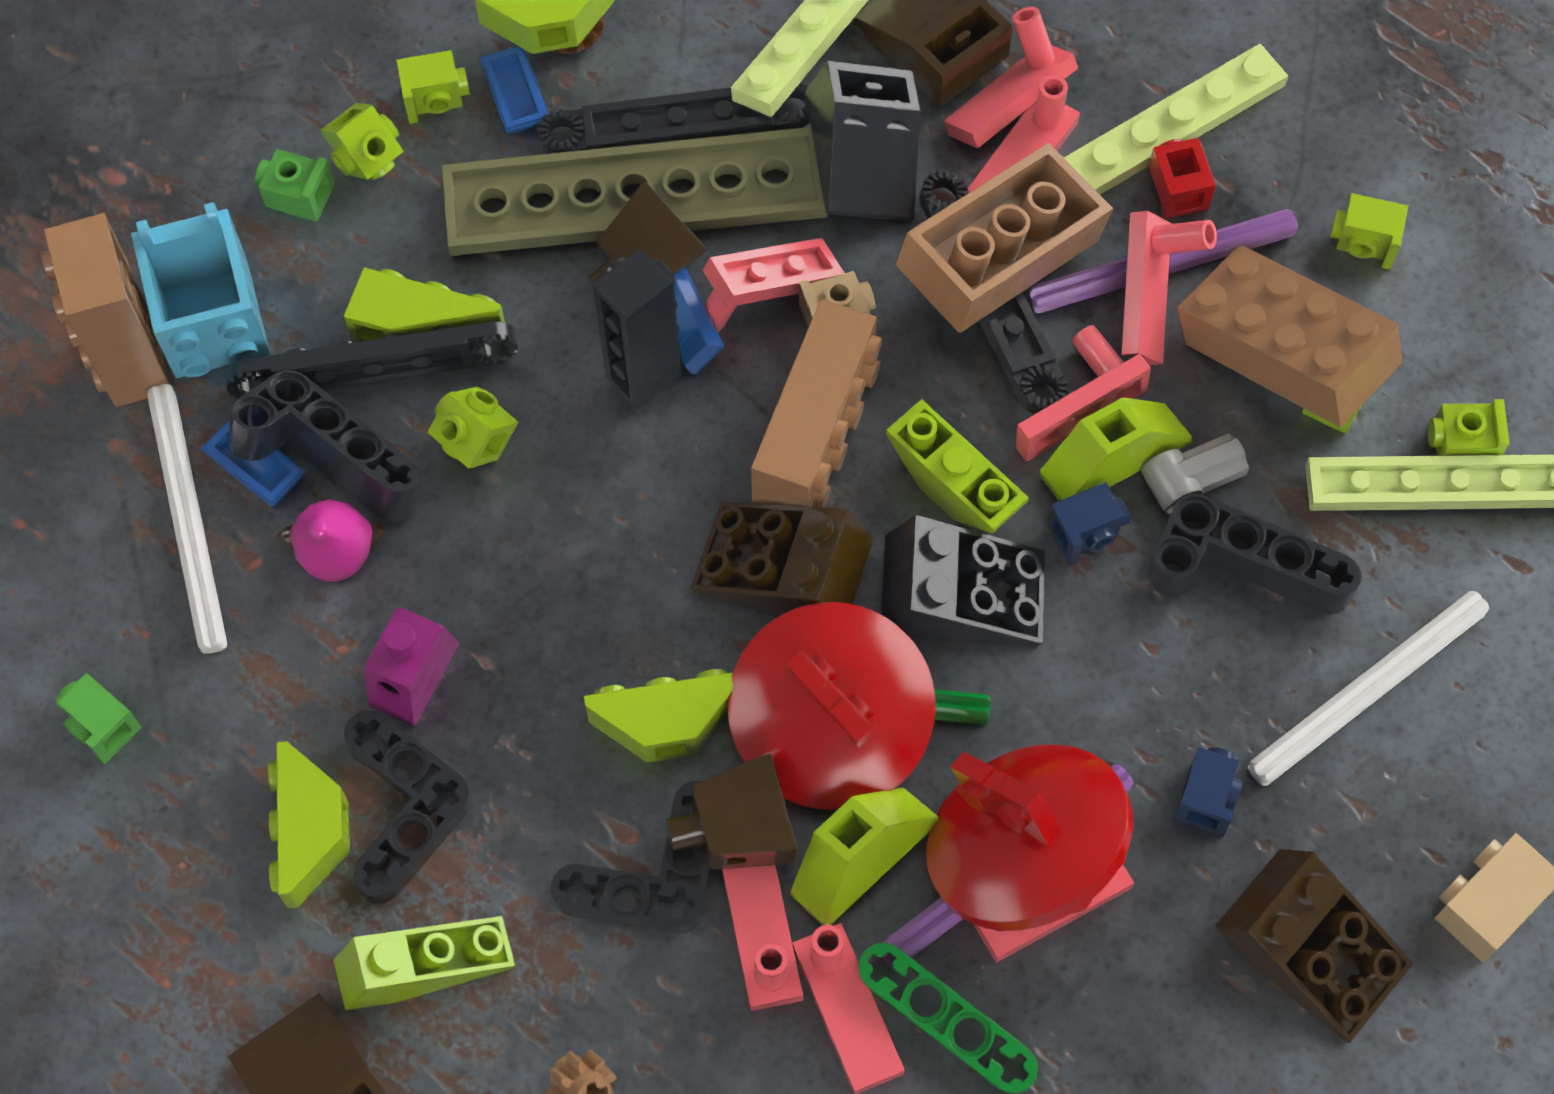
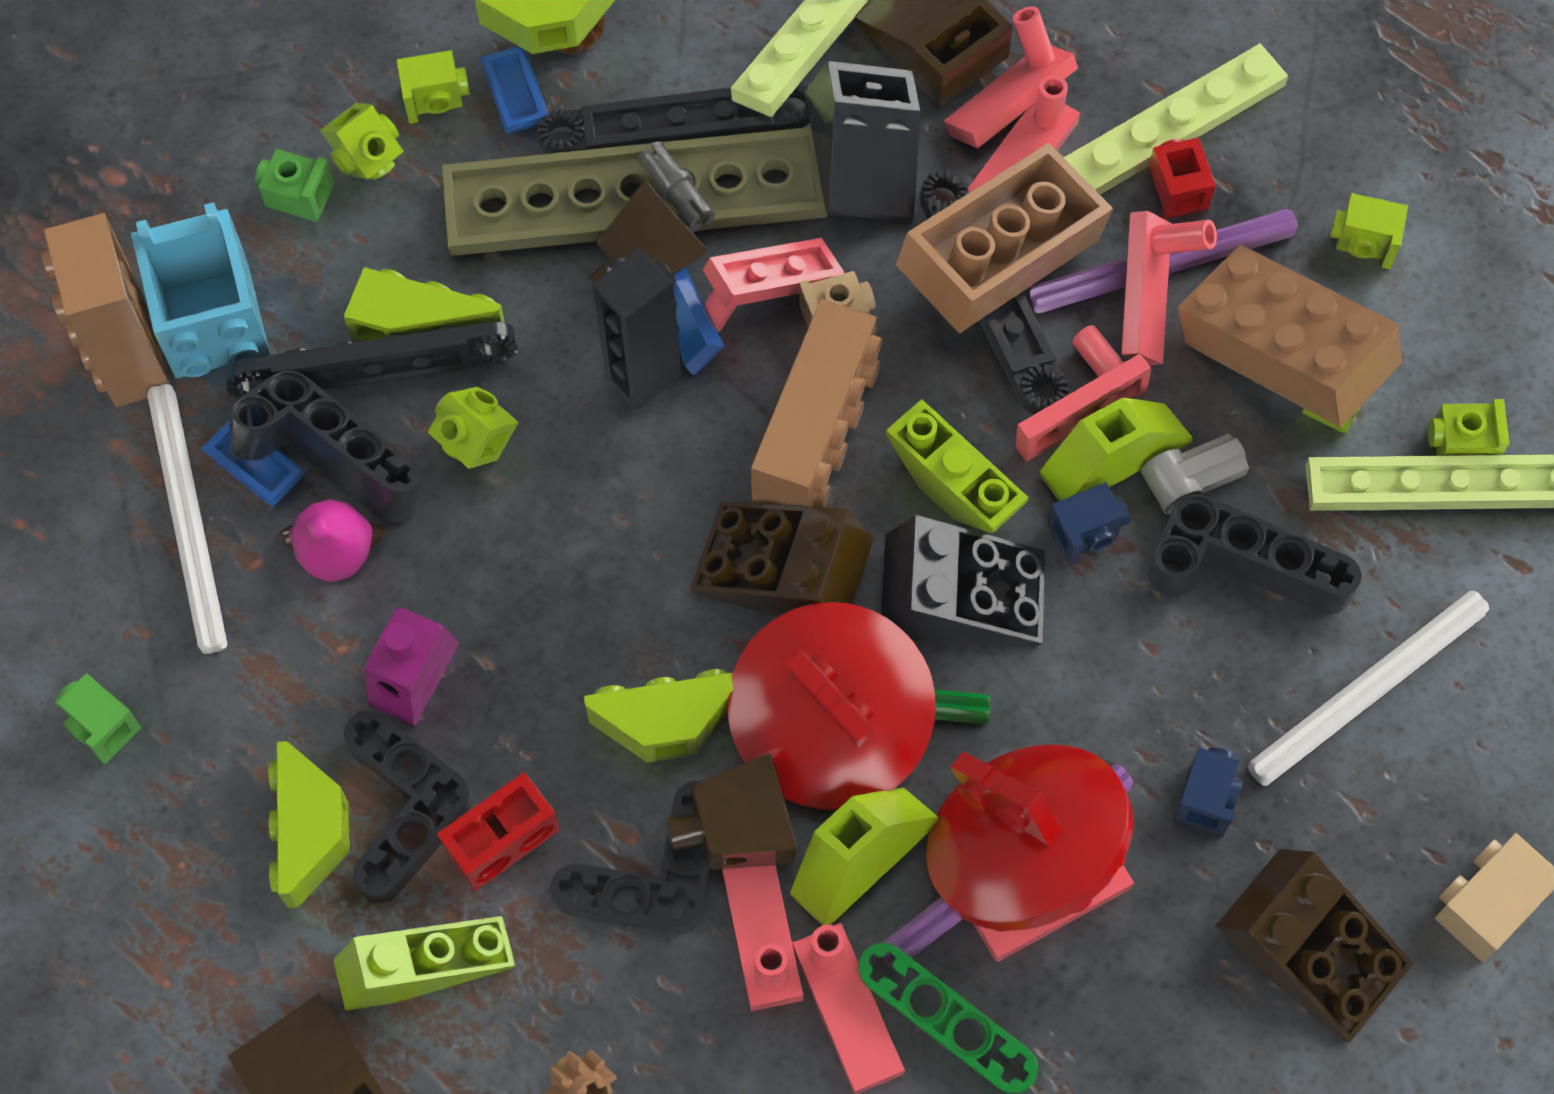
none -> red brick [437,772,560,892]
none -> dark grey pin [638,141,715,232]

